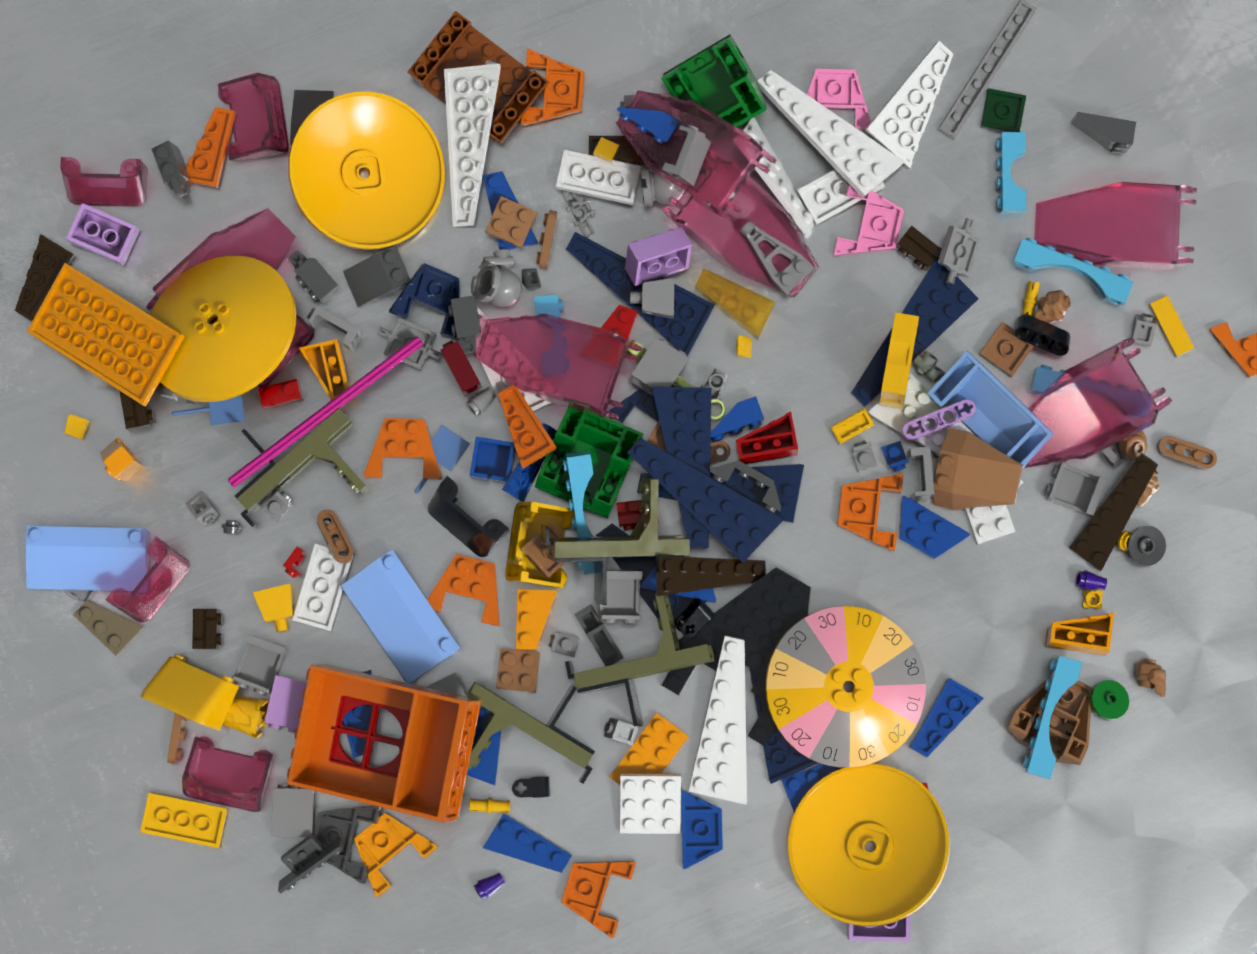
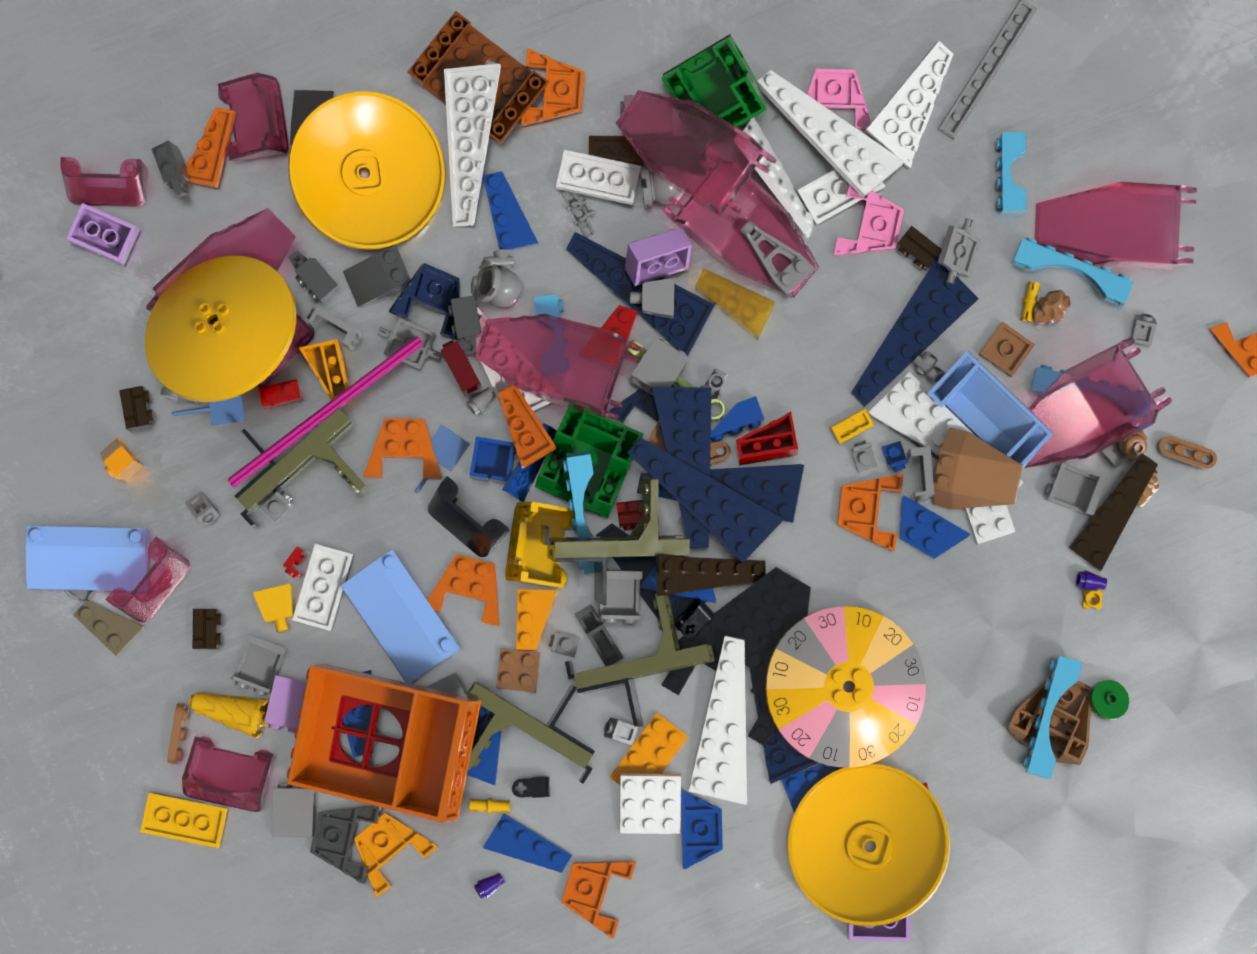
dark brown wing [15,234,75,321] -> none
light orange plate [27,263,185,406] -> none
yellow slope [64,414,90,440] -> none
yellow windscreen [140,654,239,731] -> none
dark grey plate [222,520,242,534] -> none
dark grey bracket [278,834,343,894] -> none
medium nougat plate [317,510,353,564] -> none
medium nougat plate [485,196,537,249] -> none
medium nougat plate [521,522,566,579] -> none
dark grey slope [522,268,541,289] -> none
medium nougat plate [536,210,557,269] -> none
yellow slope [593,137,619,163] -> none
blue slope [617,107,681,144] -> none
light grey panel [662,125,711,186] -> none
dark grey slope [710,460,782,513] -> none
yellow slope [736,335,752,358] -> none
yellow tile [880,312,919,410] -> none
lavender beam [902,400,976,441] -> none
blue wing [909,678,984,757] -> none
dark green tile [980,88,1026,132] -> none
black beam [1015,315,1071,356] -> none
light orange wedge [1046,613,1114,656] -> none
dark grey slope [1071,112,1136,154] -> none
yellow plate [1118,531,1132,551] -> none
dark grey dish [1128,526,1166,566] -> none
medium nougat head [1135,659,1166,697] -> none
yellow tile [1149,295,1194,357] -> none

